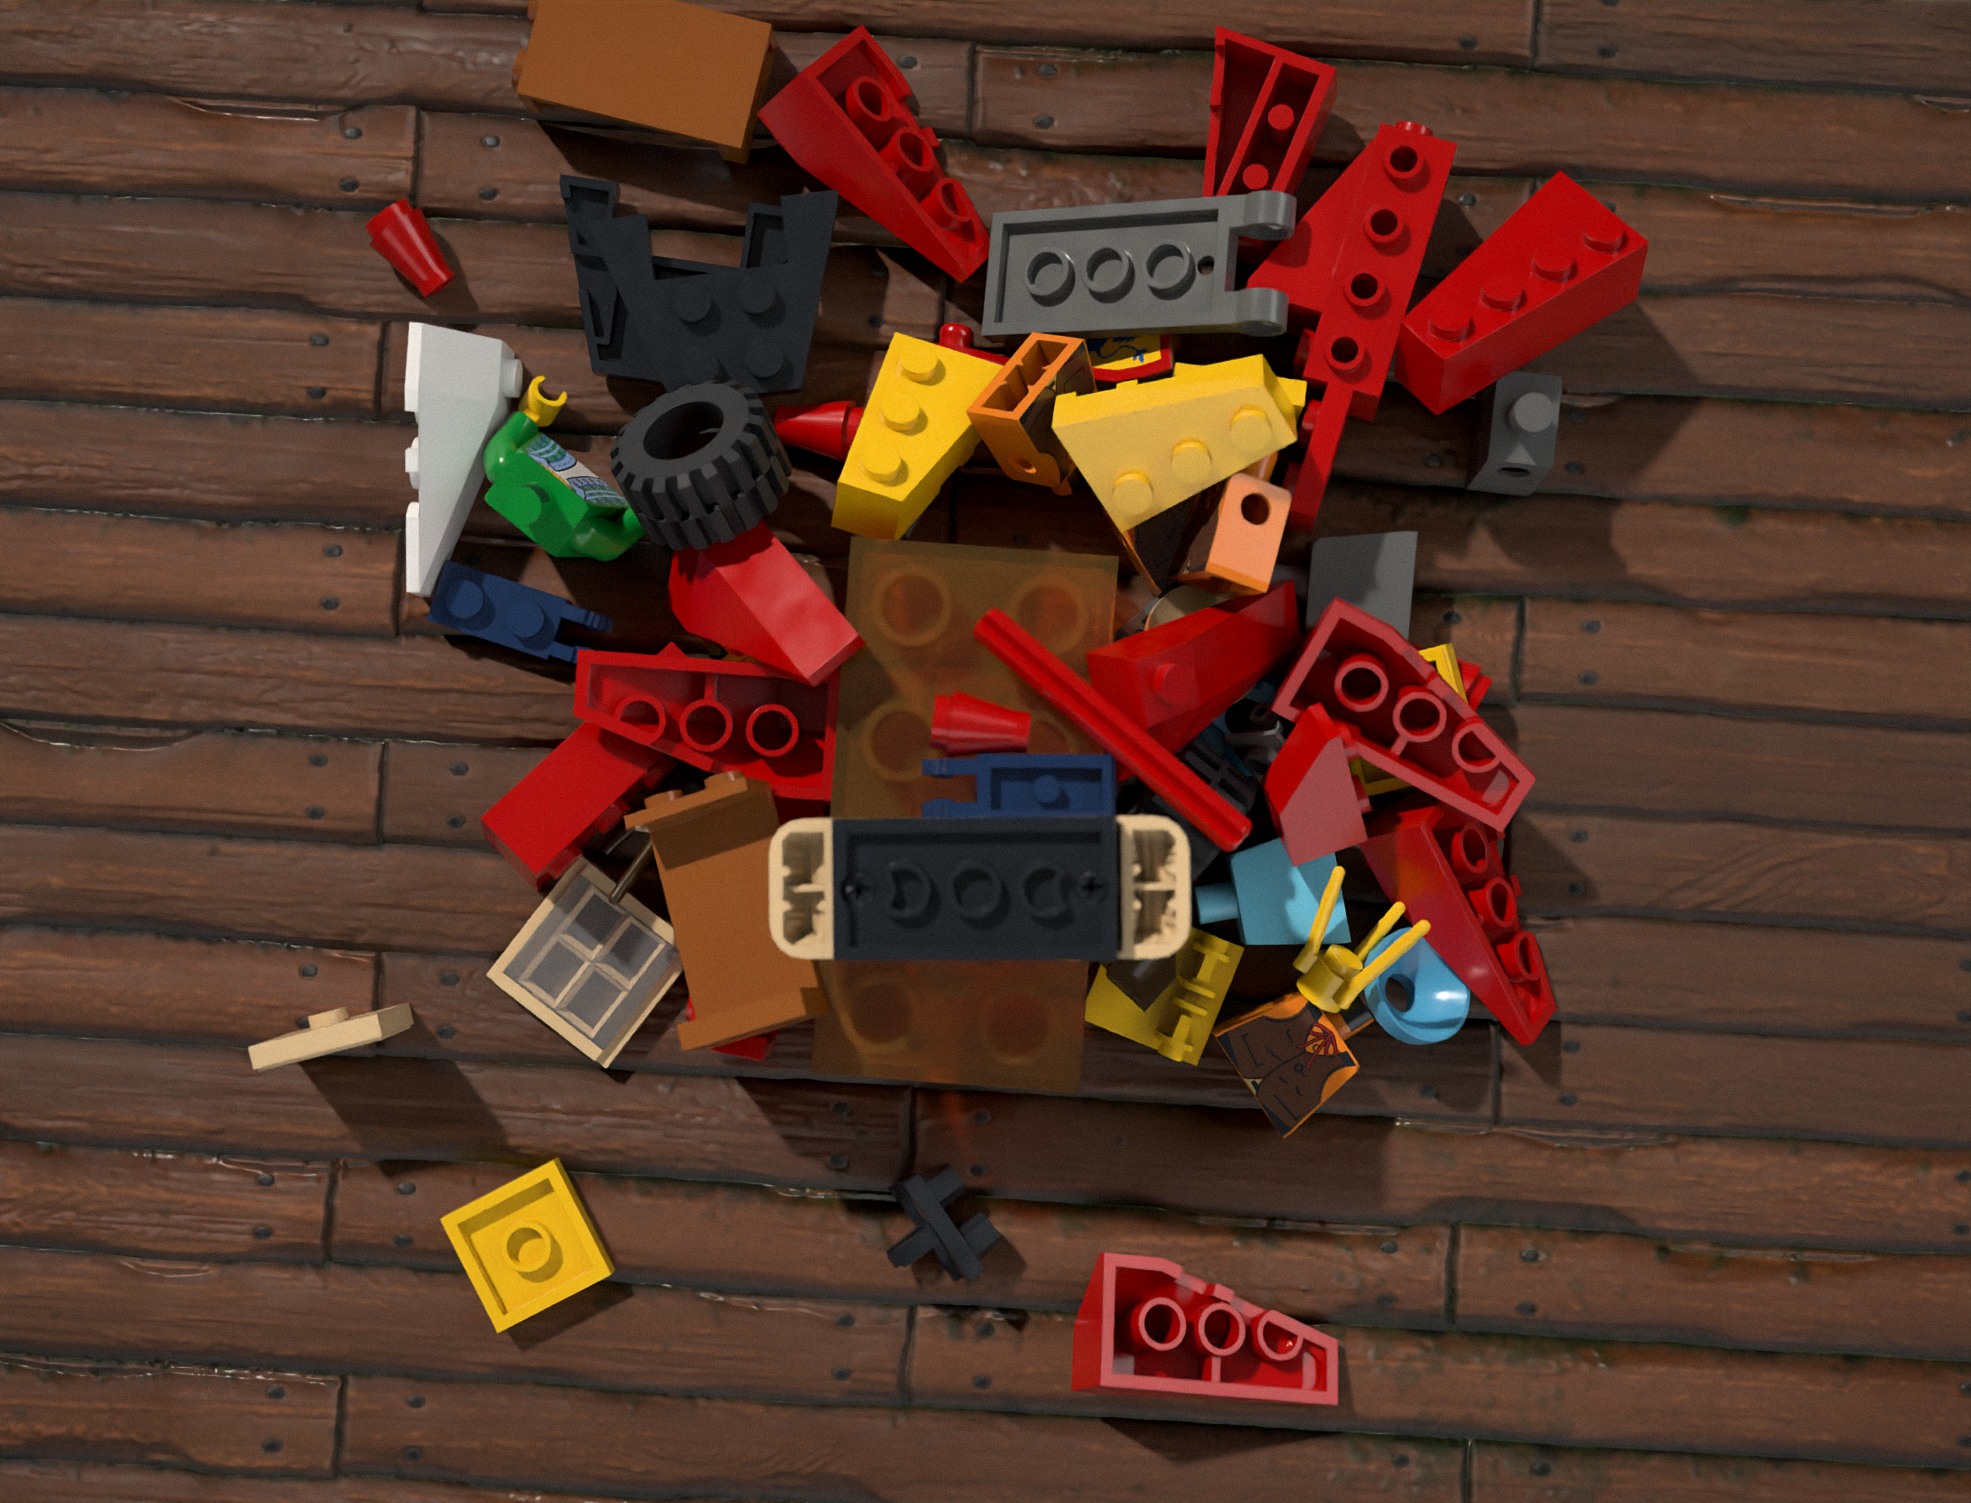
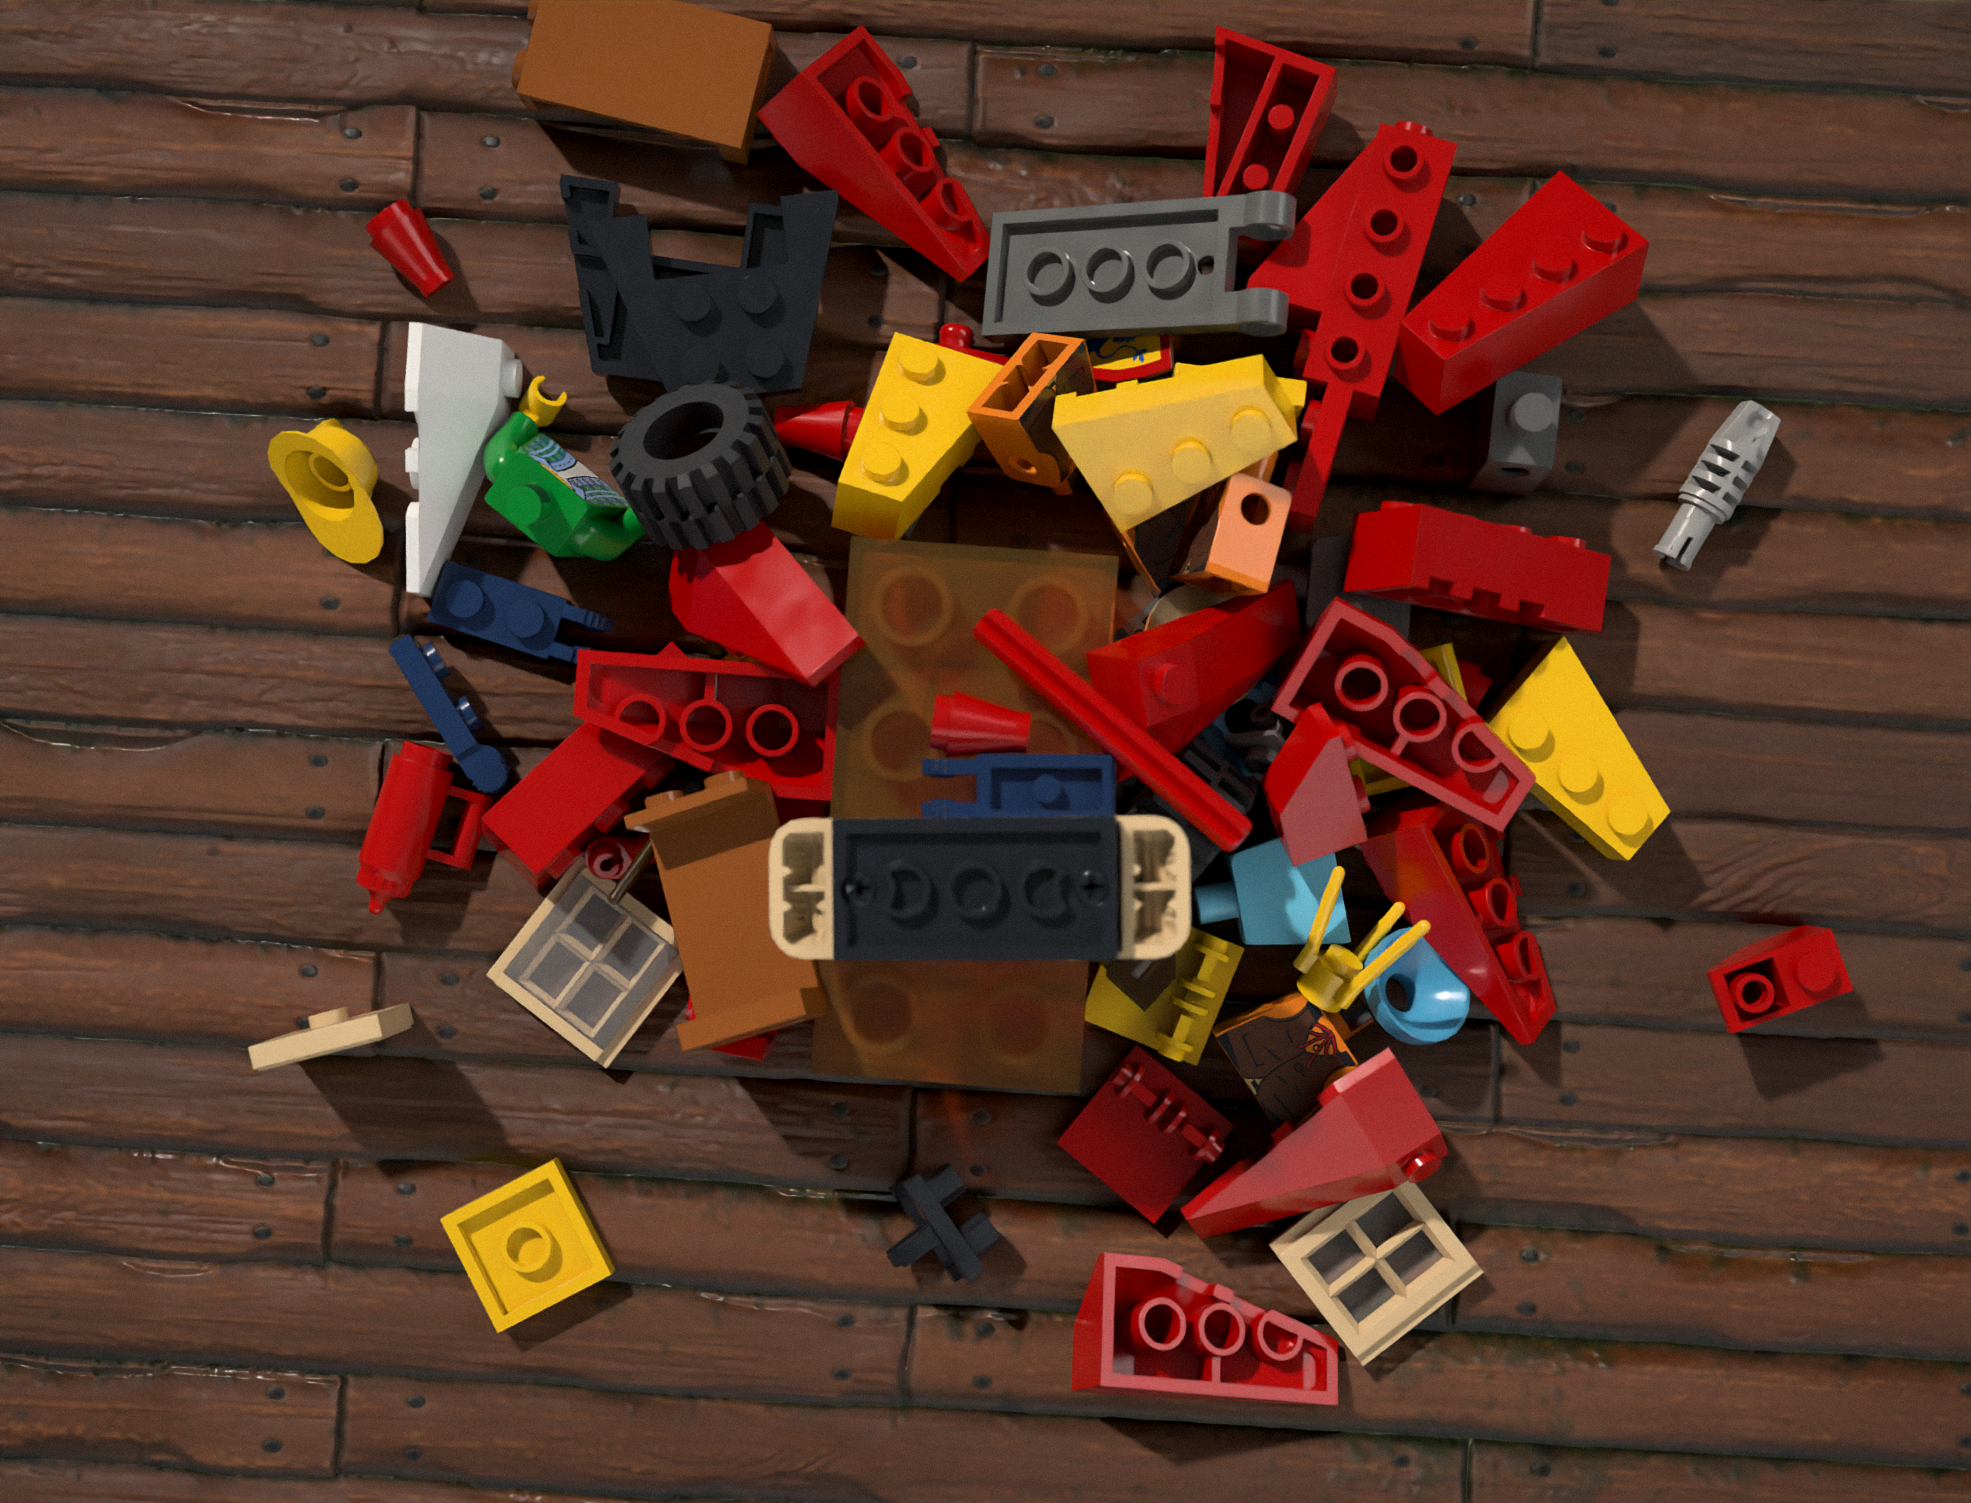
none -> yellow piece [267,418,384,564]
none -> red piece [356,740,494,915]
none -> dark blue hinge [389,634,513,796]
none -> red arm [584,832,656,879]
none -> red hinge [1056,1044,1235,1224]
none -> red wedge [1180,1048,1449,1240]
none -> tan piece [1268,1181,1484,1366]
none -> red wedge [1344,501,1611,634]
none -> yellow wedge [1481,636,1671,861]
none -> light grey hinge [1652,400,1781,571]
none -> red slope [1706,925,1854,1034]

